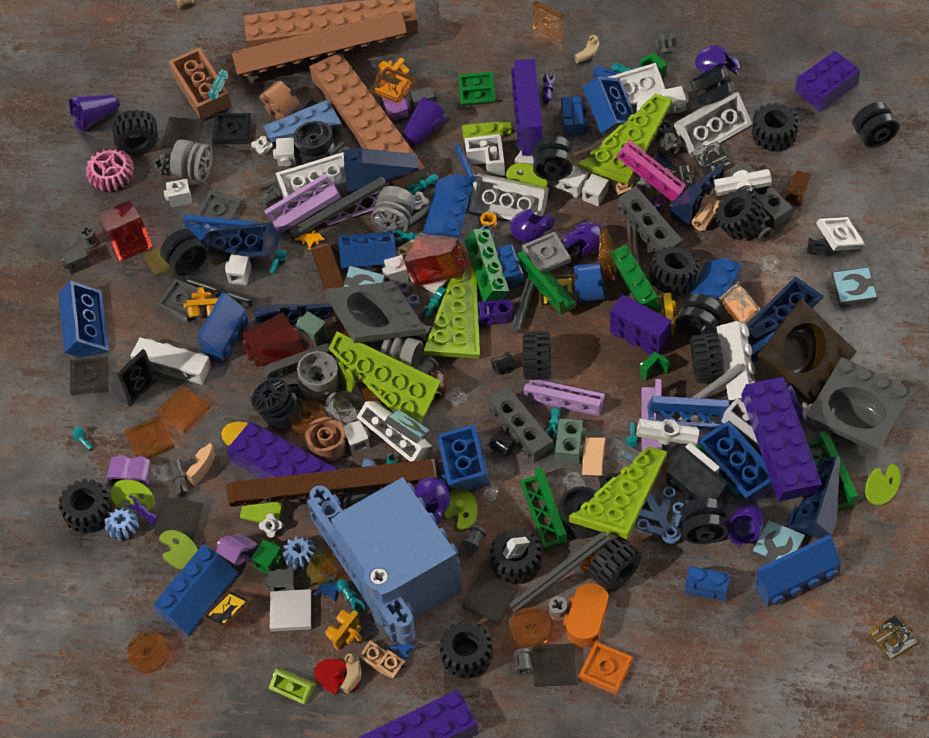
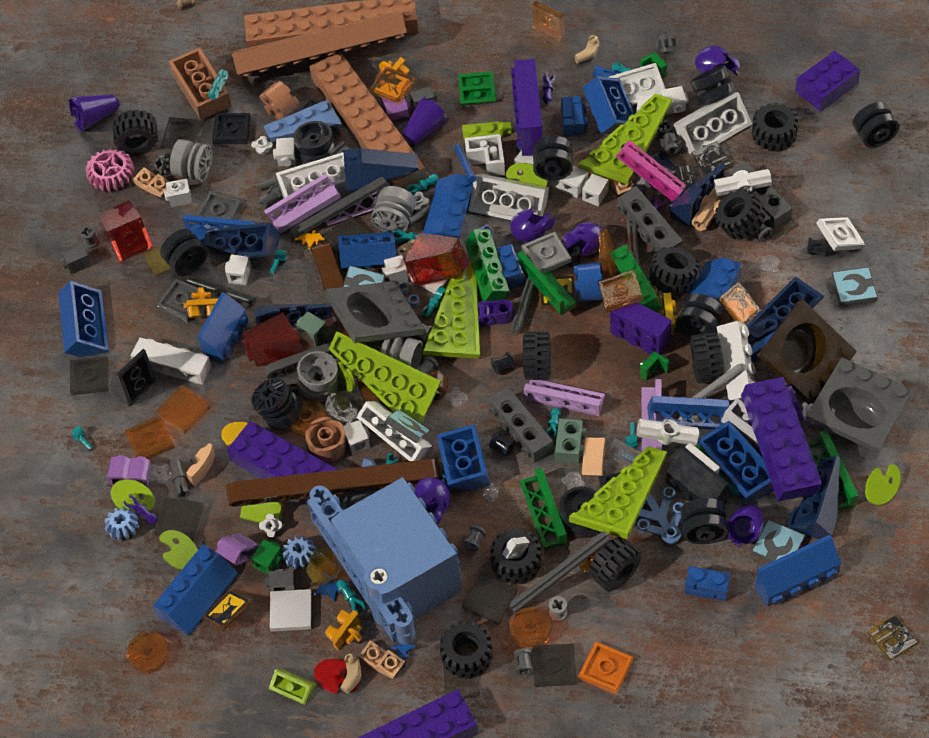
black tyre [58,479,112,533] -> none
lime piece [444,488,478,531] -> none
light orange bush [480,212,497,230] -> none
orange brick [563,583,609,648] -> none
reddish brown leg [786,170,812,206] -> none
none -> light nougat slope [133,167,170,197]
none -> clear orange tile [598,270,644,312]

